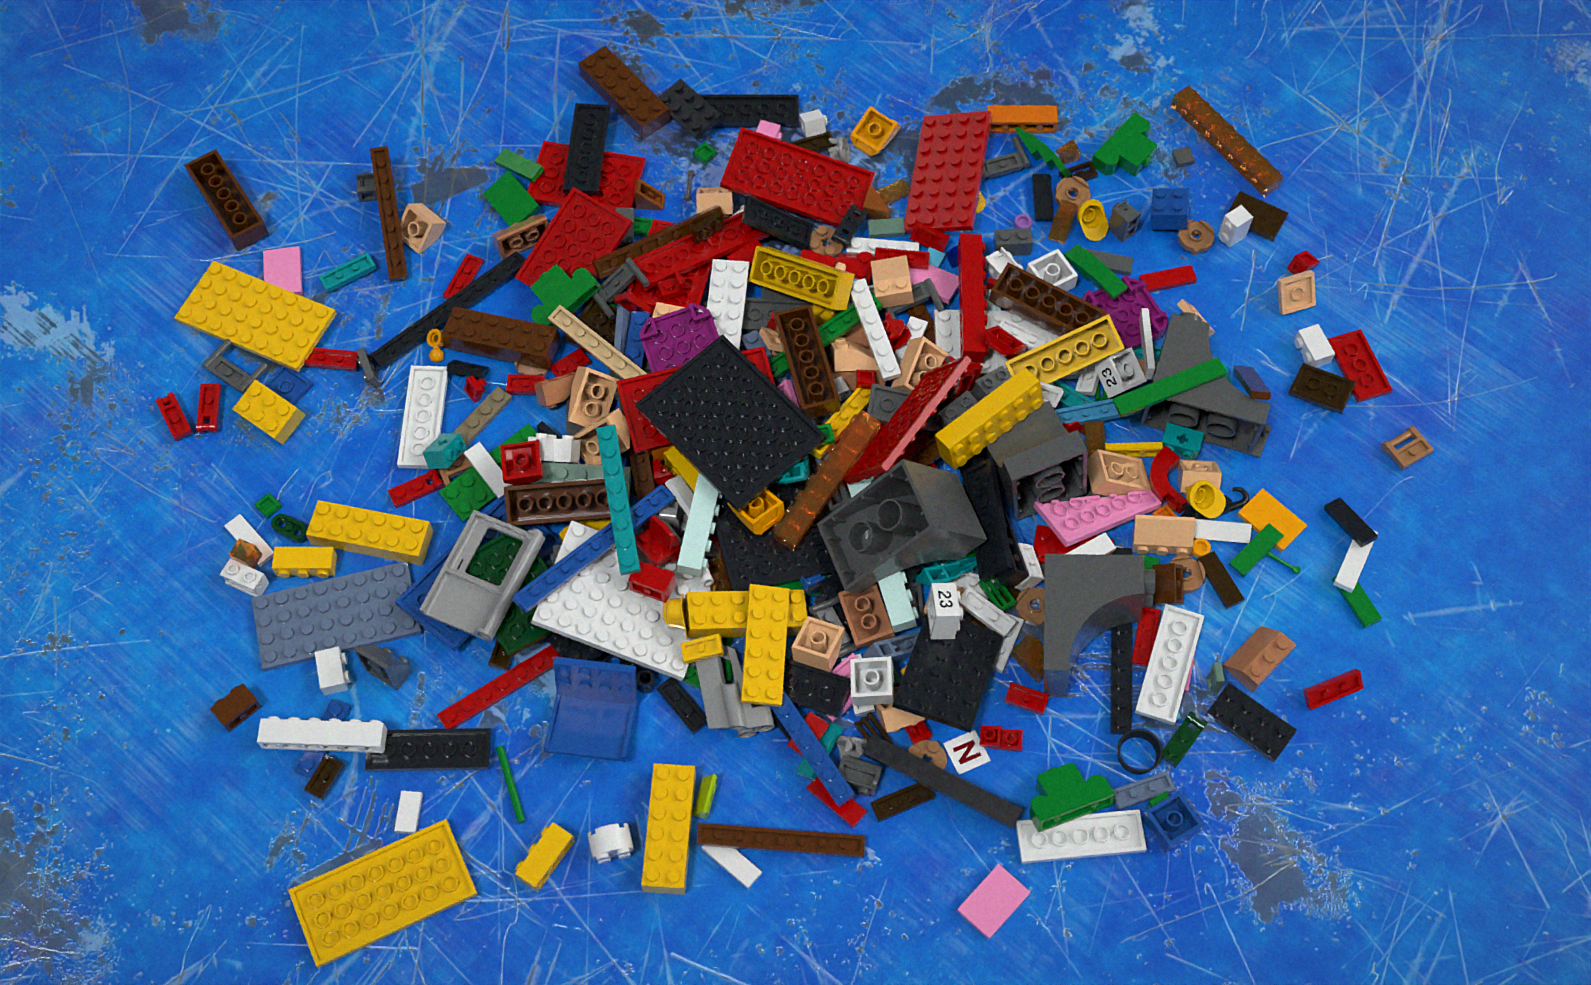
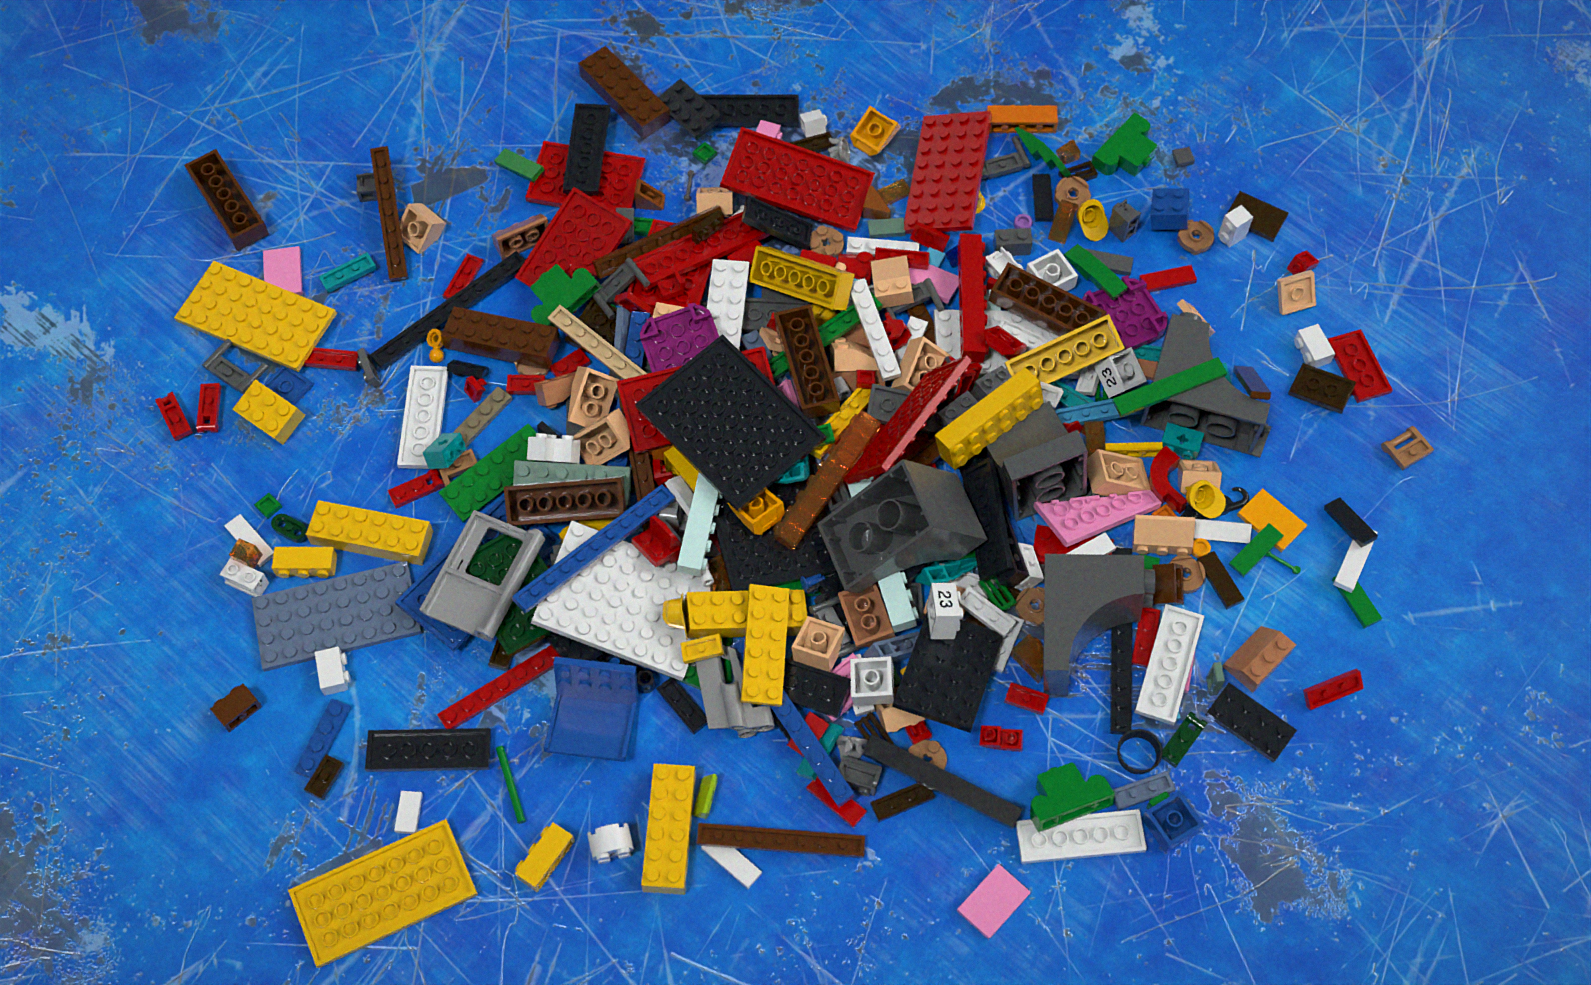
white brick [257,716,387,753] -> none
dark grey slope [353,645,412,690] -> none
white tile [464,442,511,499] -> none
green tile [483,170,540,226] -> none
red slope [500,439,544,485] -> none
teal plate [596,424,641,576] -> none
red brick [628,561,676,603] -> none
black plate [831,204,868,248] -> none
white sticker [943,730,991,774] -> none
white tile [1139,308,1155,380] -> none
clear orange brick [1171,85,1284,197] -> none

